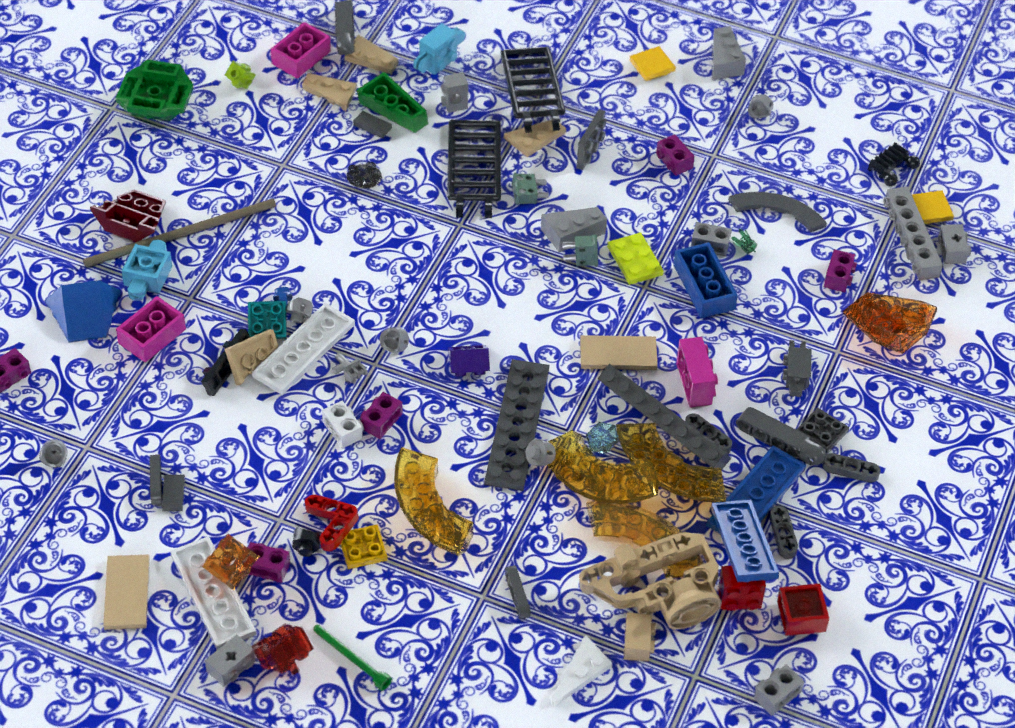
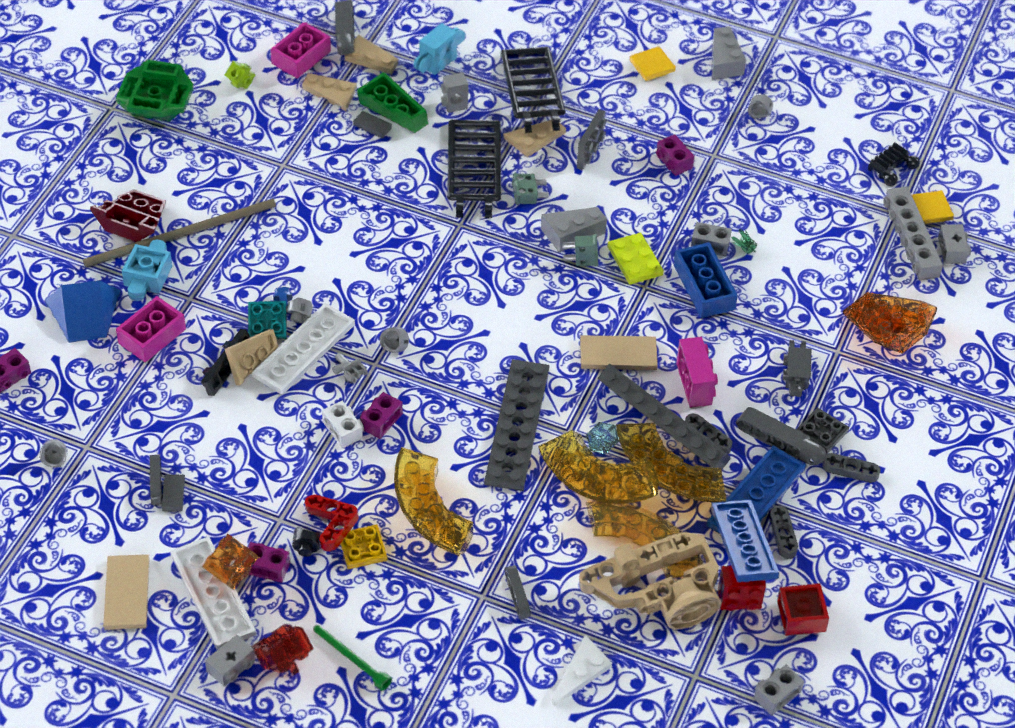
clear smoke dish [347,162,382,189] -> none
dark purple slope [448,345,490,376] -> none
light grey piece [525,439,556,467] -> none
tan brick [624,613,656,662] -> none
dark grey tile [728,192,827,232] -> none
magenta brick [824,249,857,293] -> none

